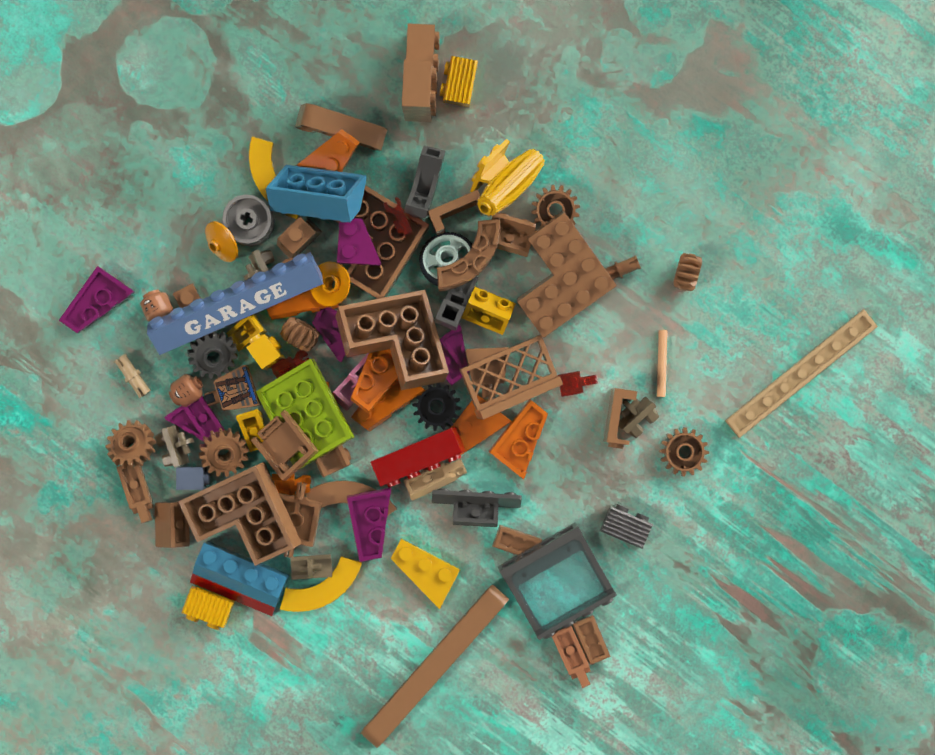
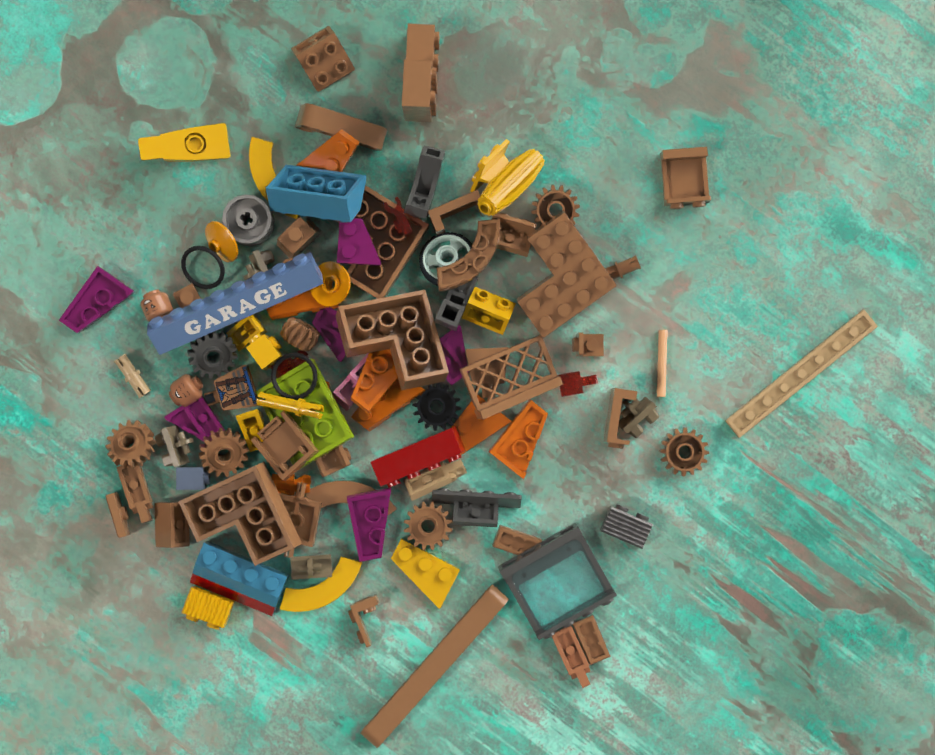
yellow brick [440,56,478,107] -> none
medium nougat gear [673,253,702,291] -> none
none -> medium nougat plate [105,492,130,538]
none -> yellow piece [138,123,230,162]
none -> black tyre [181,246,225,289]
none -> yellow pin [256,392,324,419]
none -> black tyre [271,353,317,400]
none -> medium nougat bracket [291,26,355,92]
none -> medium nougat bracket [348,594,379,647]
none -> medium nougat gear [404,501,452,550]
none -> medium nougat bracket [572,332,604,357]
none -> medium nougat panel [660,147,711,209]

